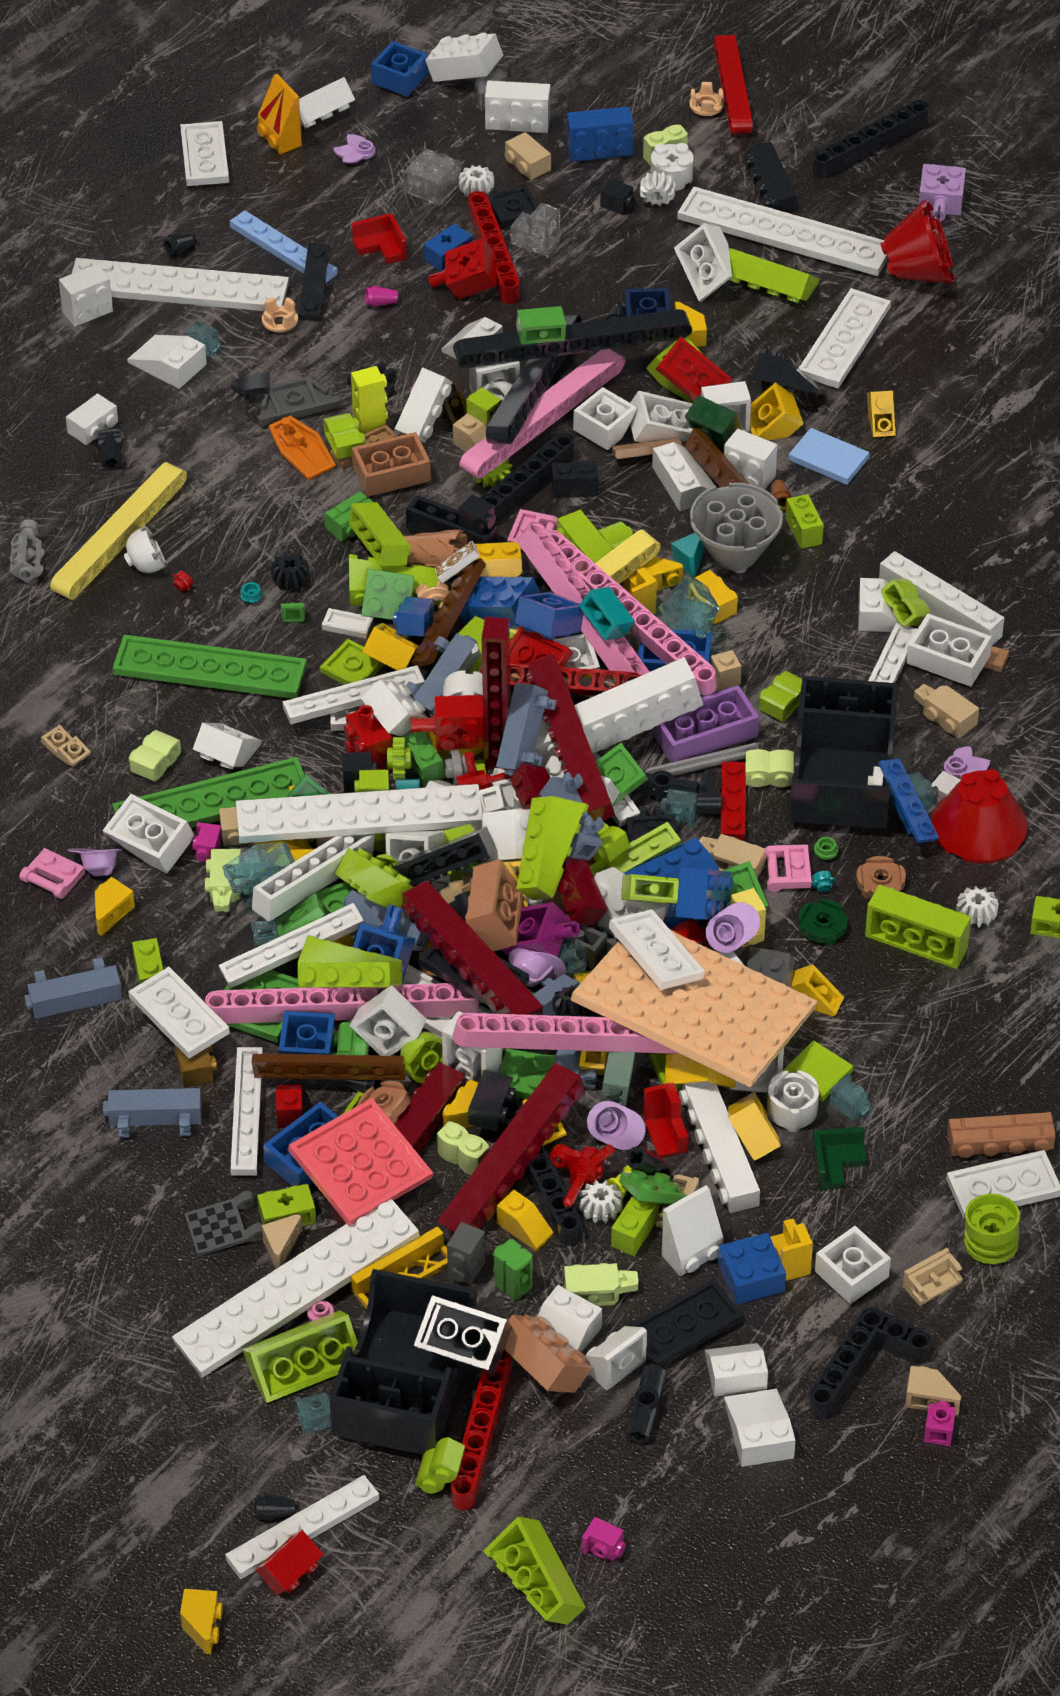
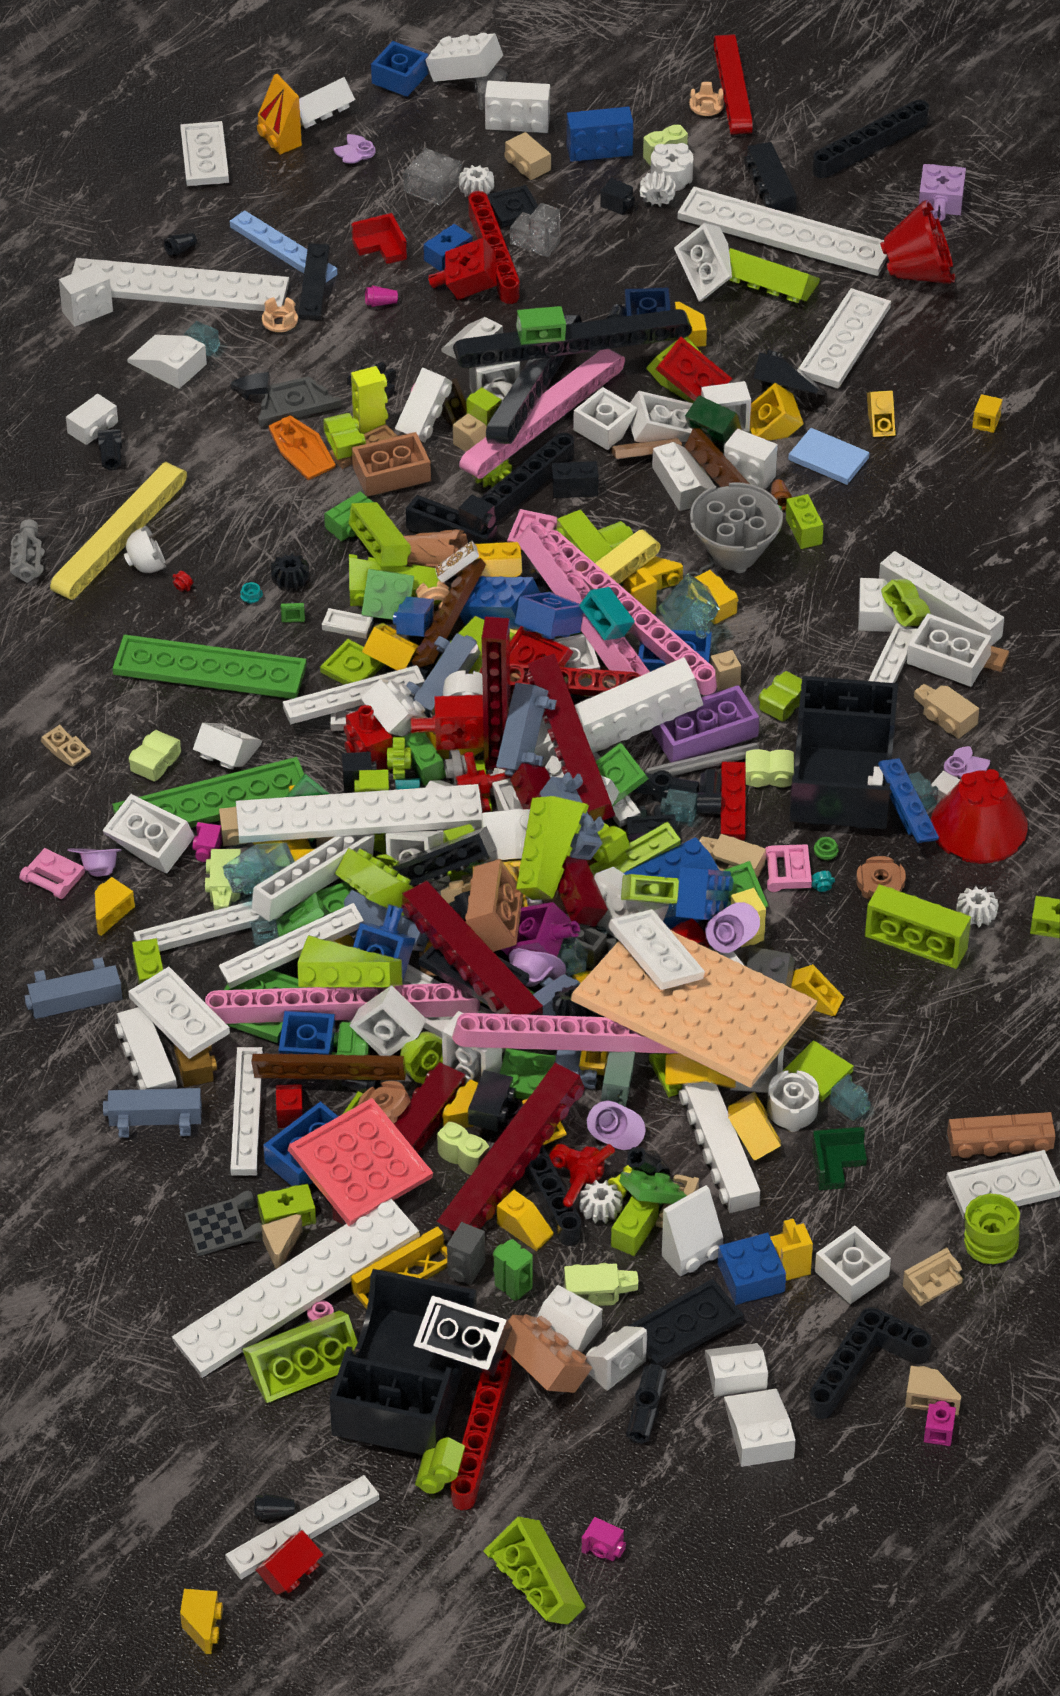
clear light blue brick [295,1392,331,1434] -> none
white plate [476,785,507,813] -> none
red panel [643,1082,689,1159] -> none
teal slope [671,533,705,576] -> none
dark green plate [798,899,848,946] -> none
none -> white brick [115,1007,177,1090]
none -> white plate [134,901,283,952]
none -> yellow brick [972,394,1003,433]

